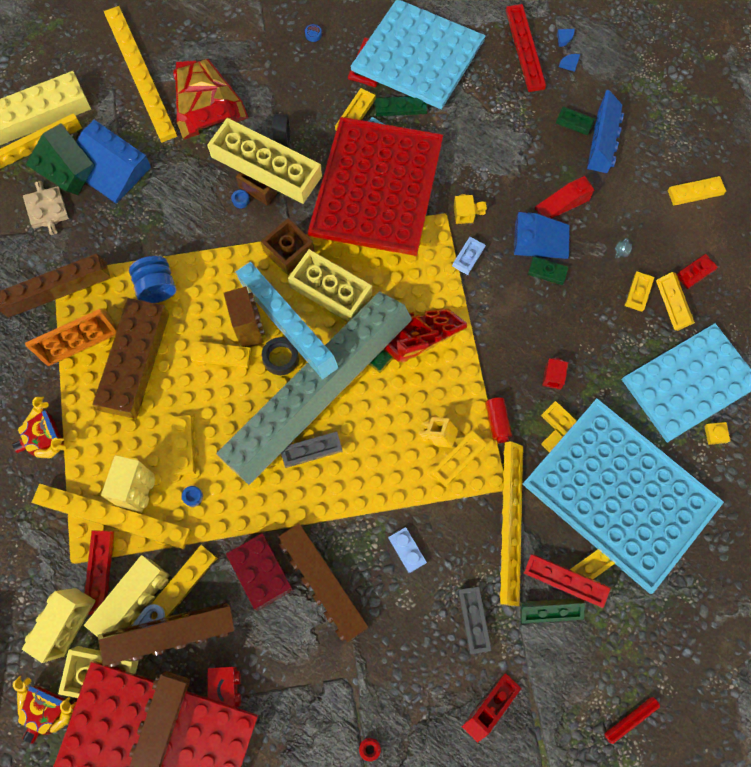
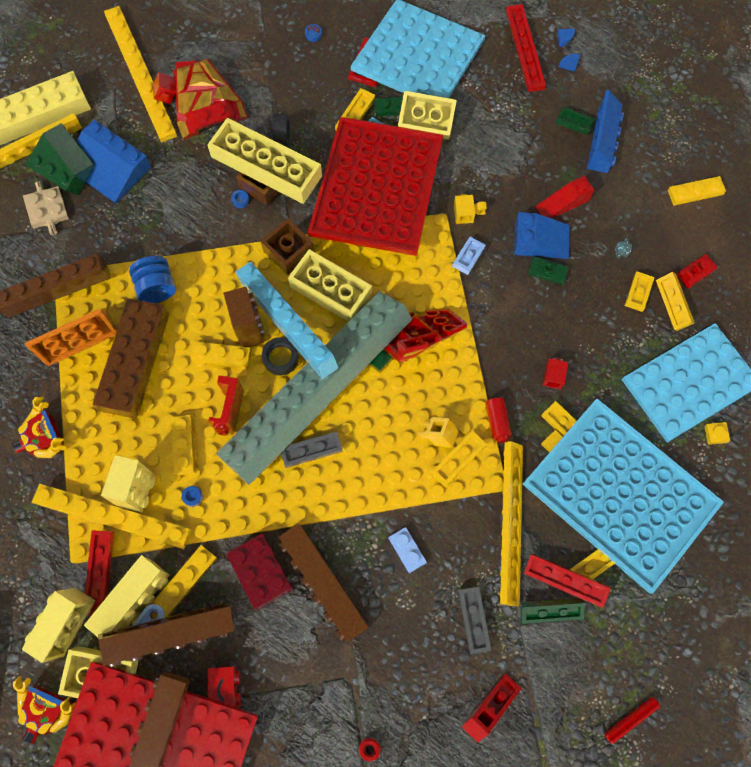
none -> red brick [153,72,176,104]
none -> red panel [208,375,244,436]
none -> light yellow brick [398,91,457,140]

